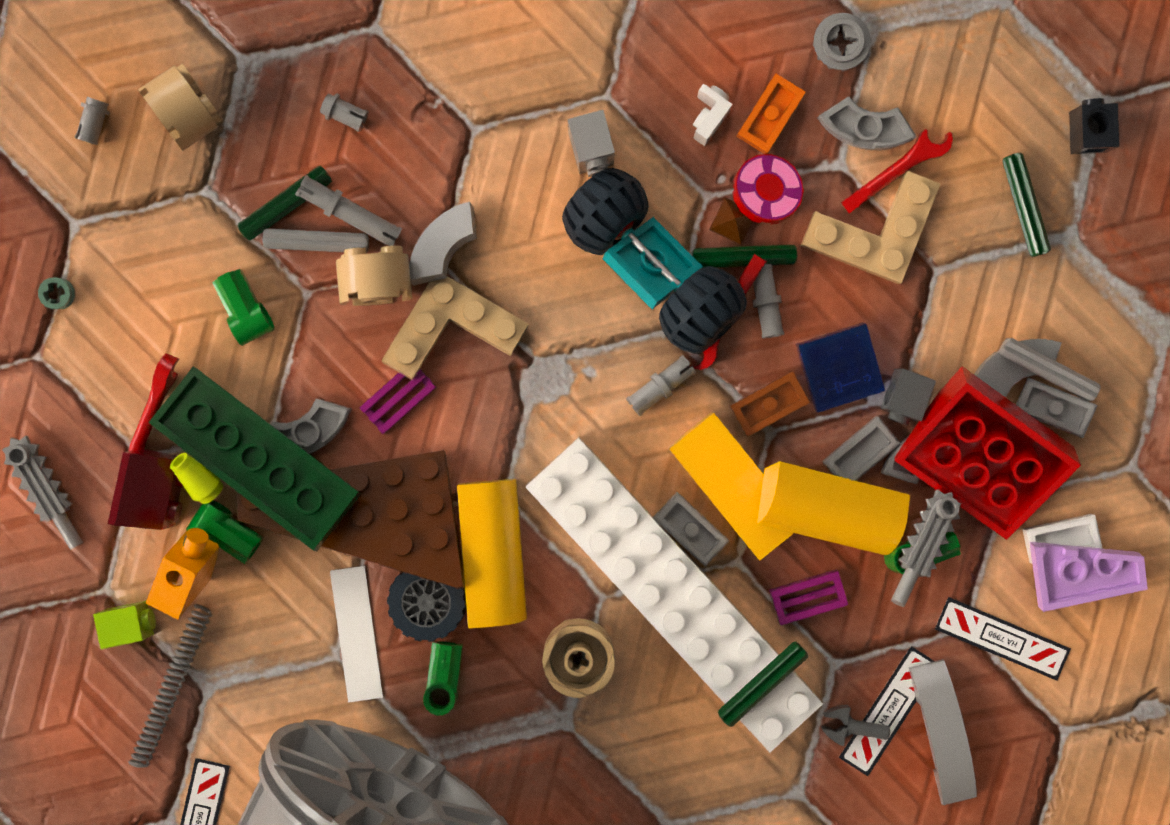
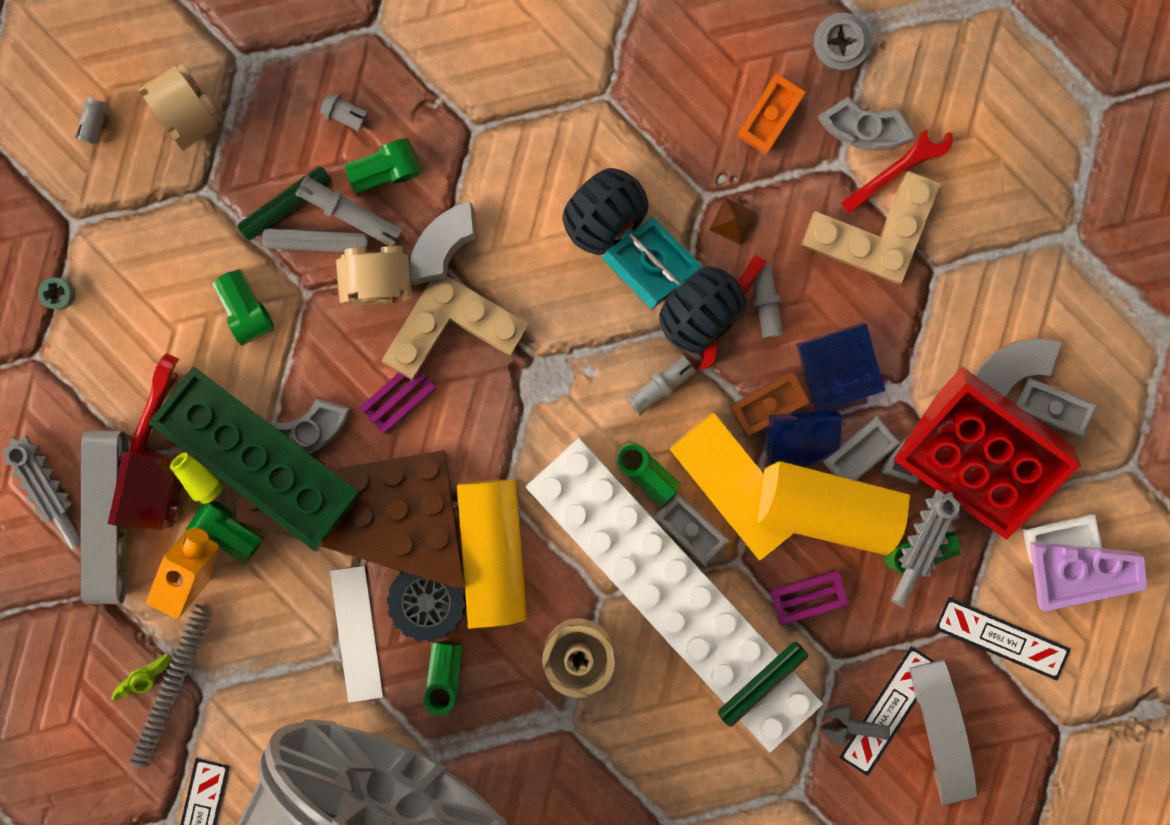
lime brick [93,600,156,649] -> none
light grey brick [567,110,615,177] -> none
dark green axle [692,245,798,268] -> none
white bracket [693,84,733,146] -> none
tile [732,154,804,225] -> none
dark grey brick [880,368,936,425] -> none
light grey axle [999,338,1101,401] -> none
dark green axle [1002,153,1051,257] -> none
black brick [1069,98,1120,154] -> none
none -> light grey beam [81,430,128,604]
none -> lime piece [111,653,171,701]
none -> green piece [344,138,422,195]
none -> green piece [615,441,682,506]
none -> clear blue wing [766,411,842,468]

